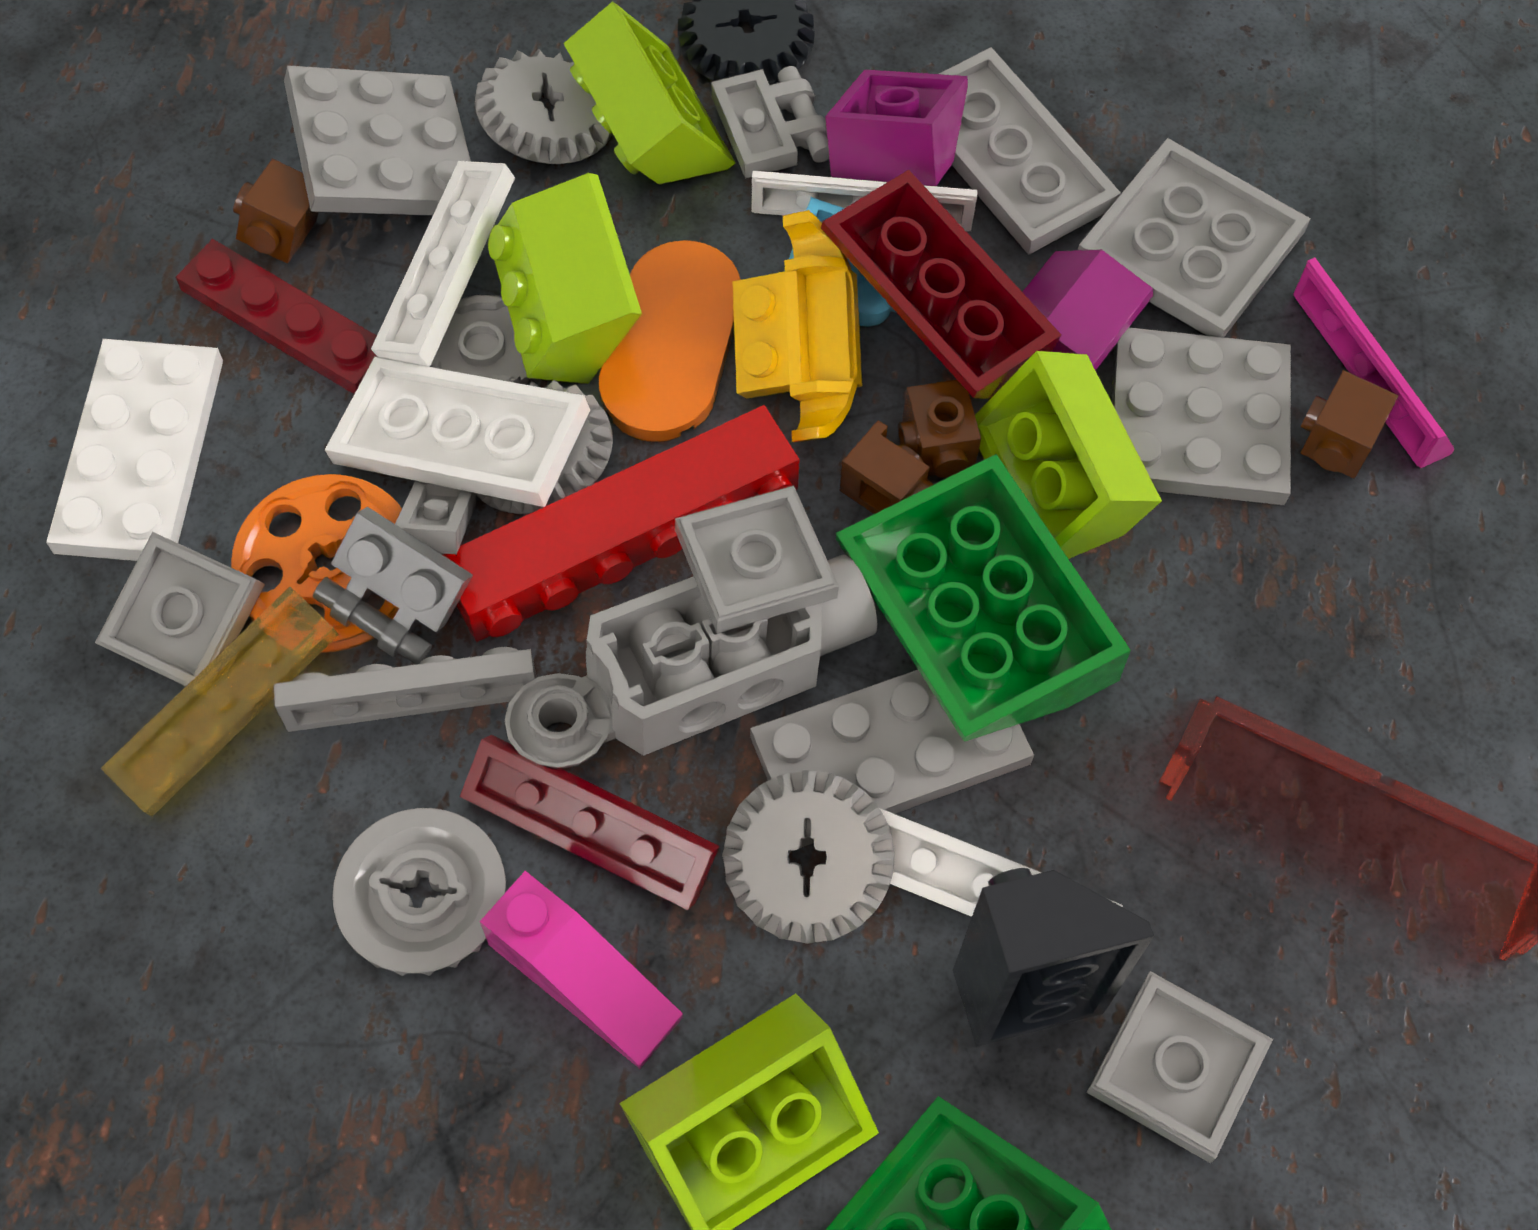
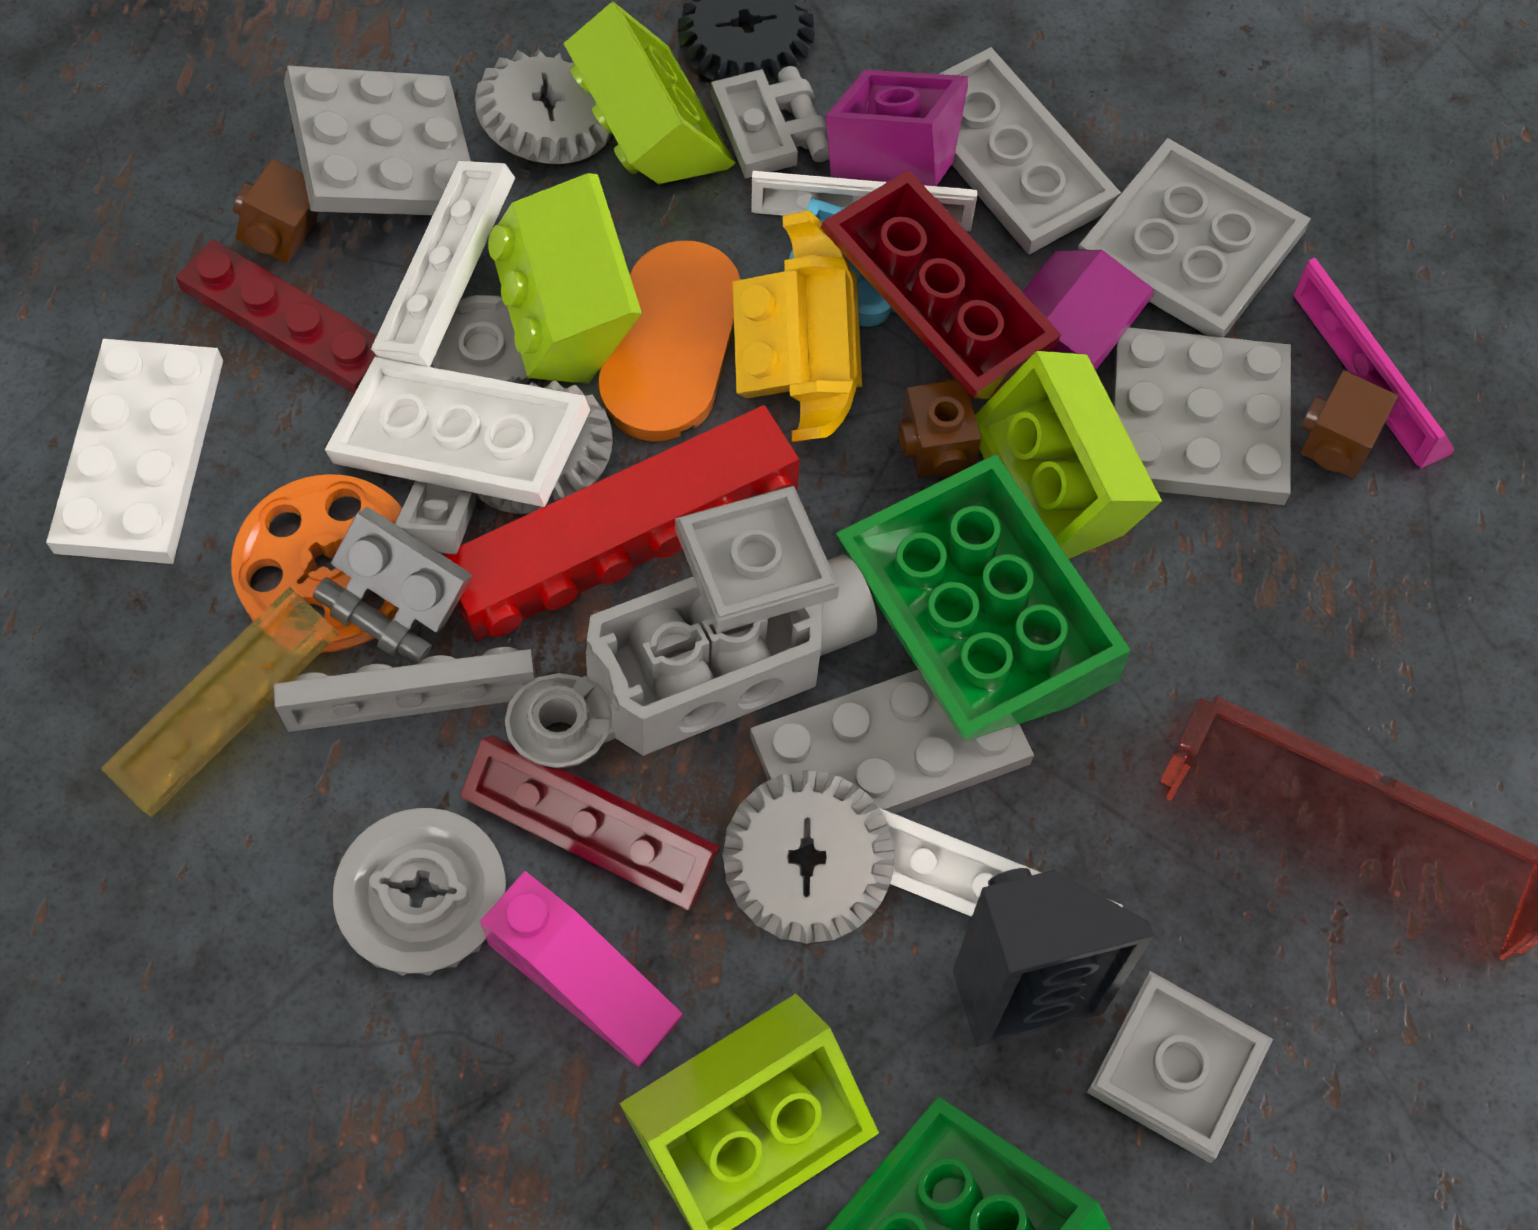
light grey plate [95,532,265,696] -> none
reddish brown brick [839,420,934,514] -> none

